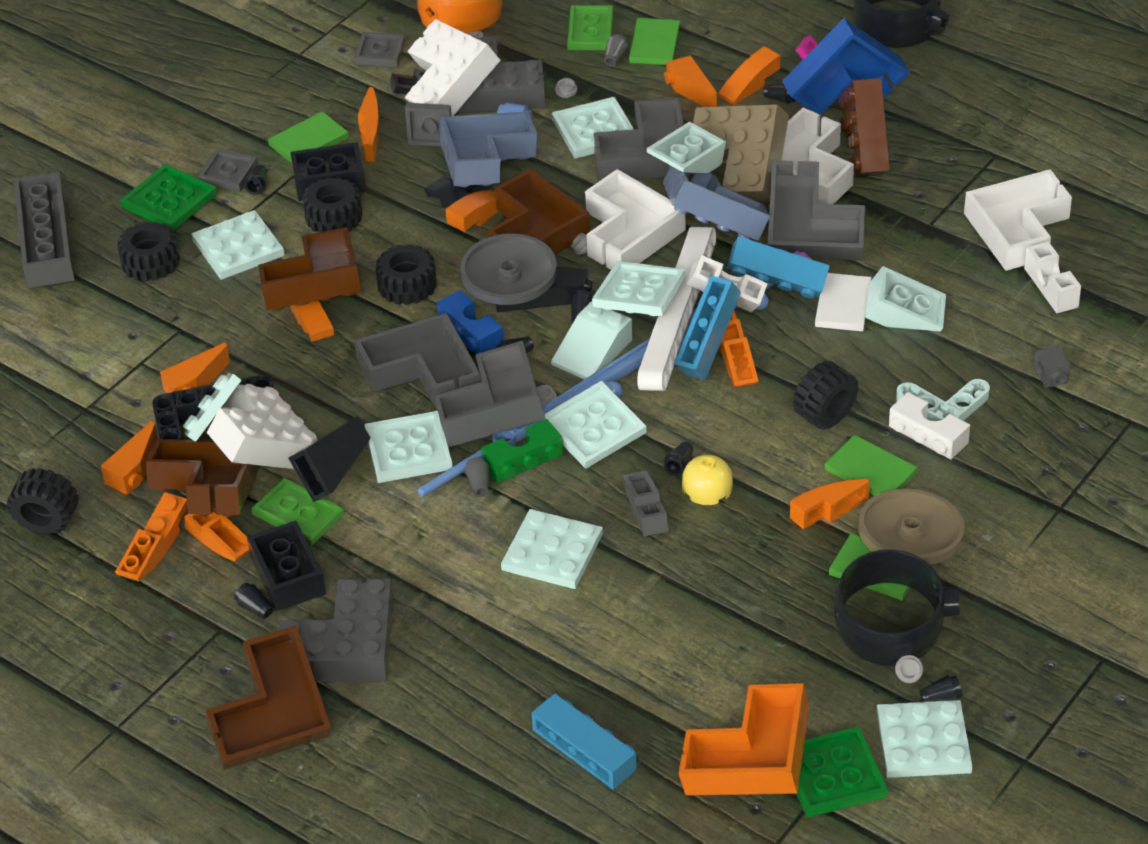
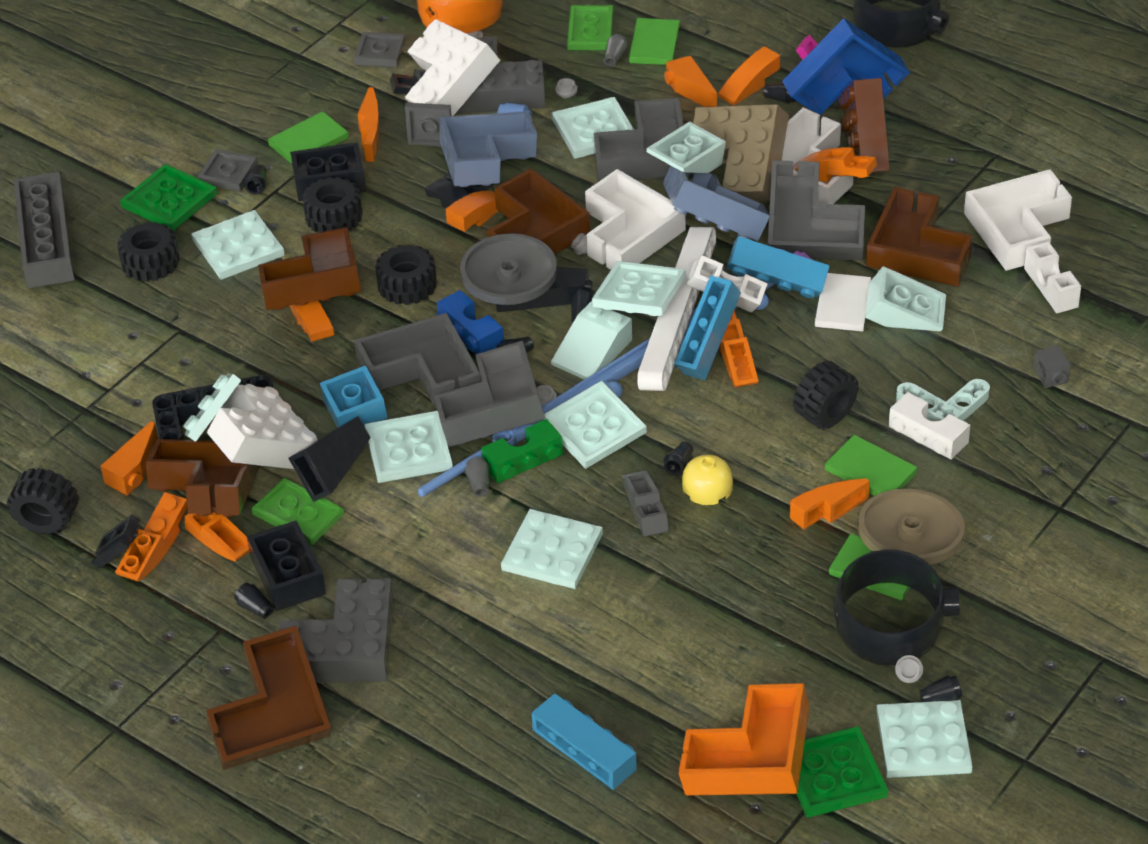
orange slope [160,342,230,393] -> none
none -> black plate [91,515,140,569]
none -> dark azure brick [320,365,388,427]
none -> orange slope [793,147,877,183]
none -> reddish brown piece [866,187,973,287]

